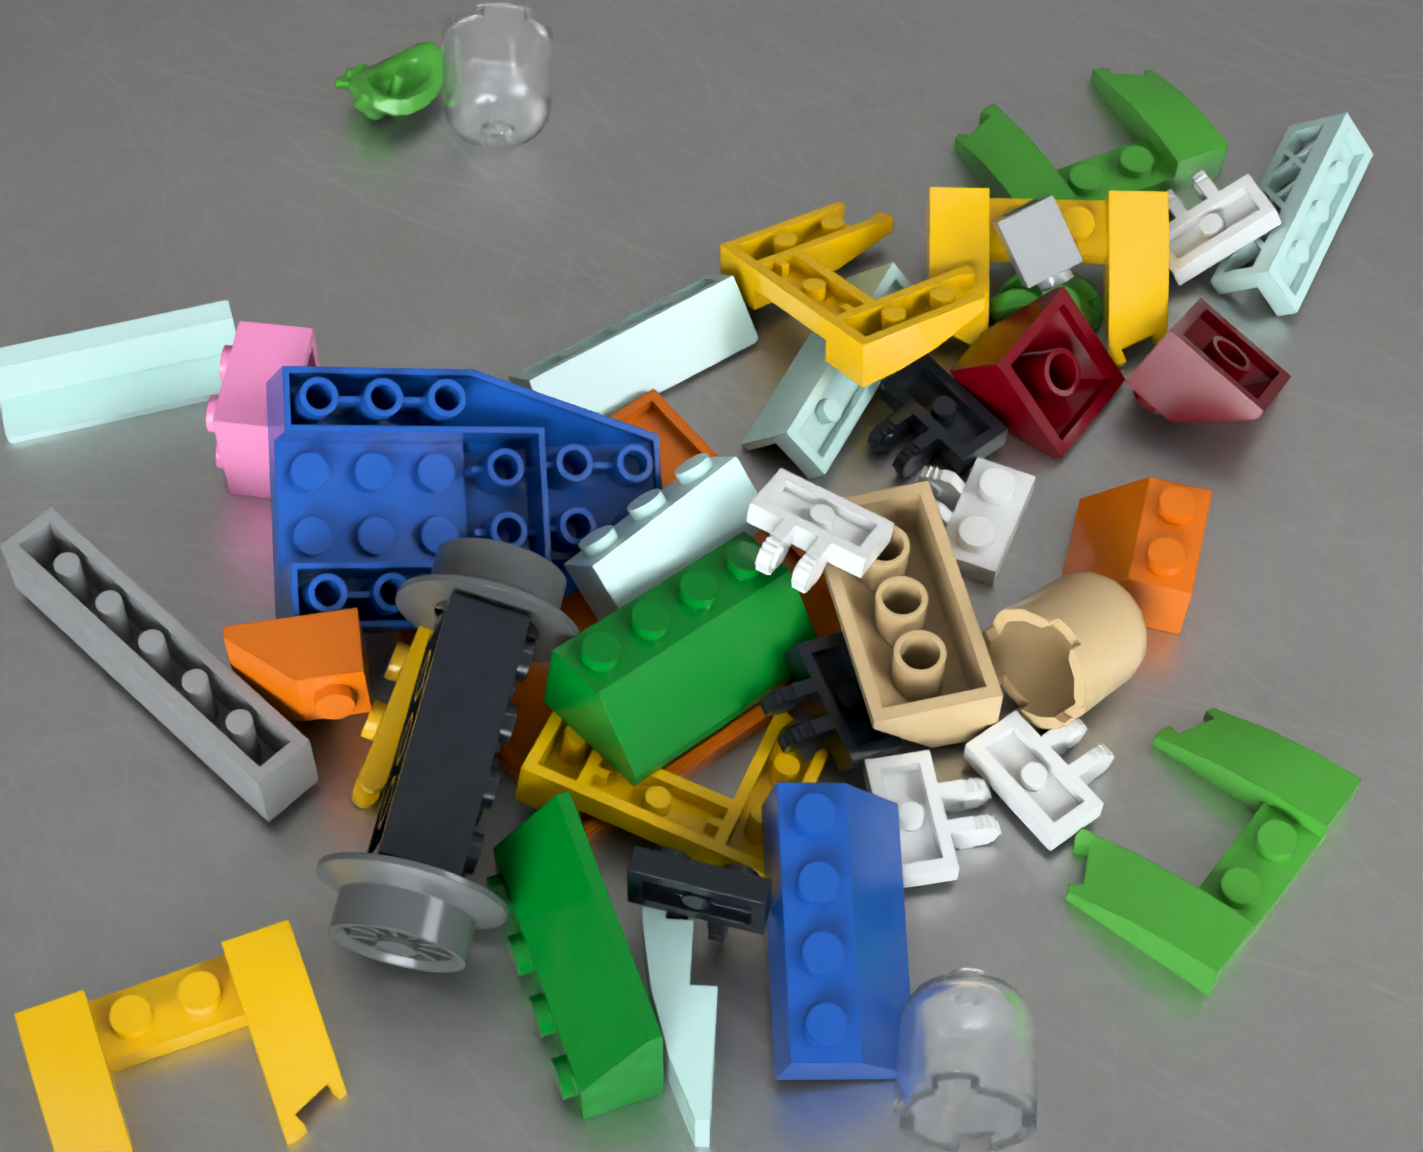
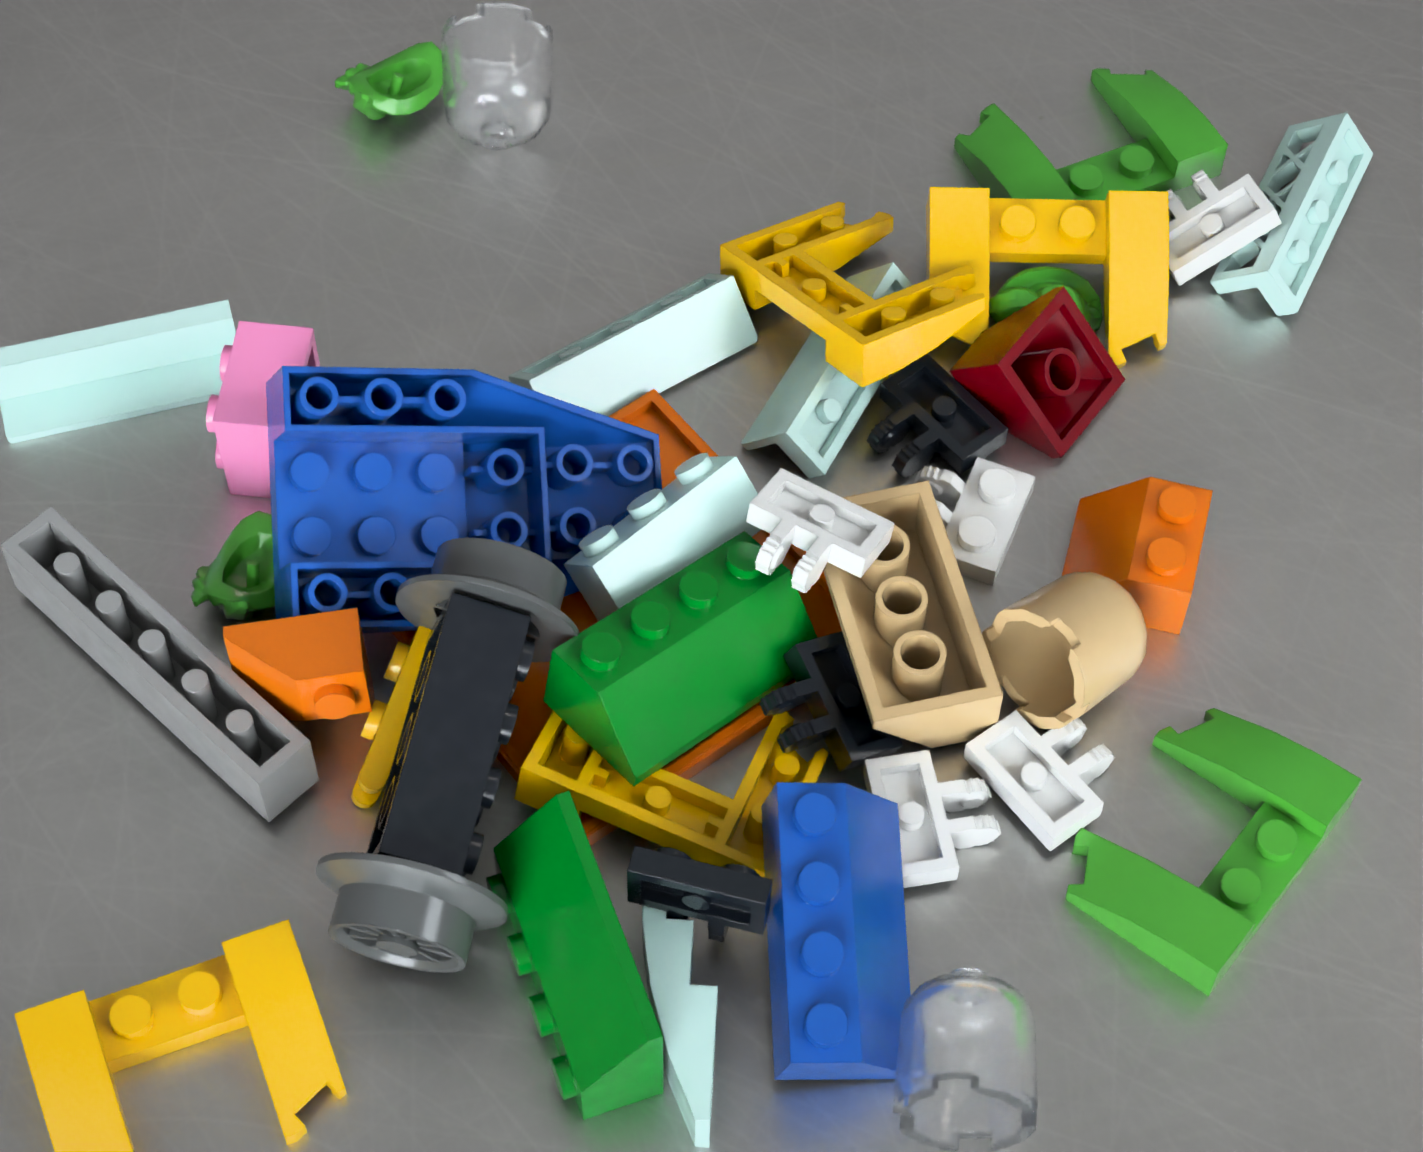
brick [991,194,1083,292] -> none
dark red slope [1124,298,1291,422] -> none
none -> bright green hat [191,511,275,622]

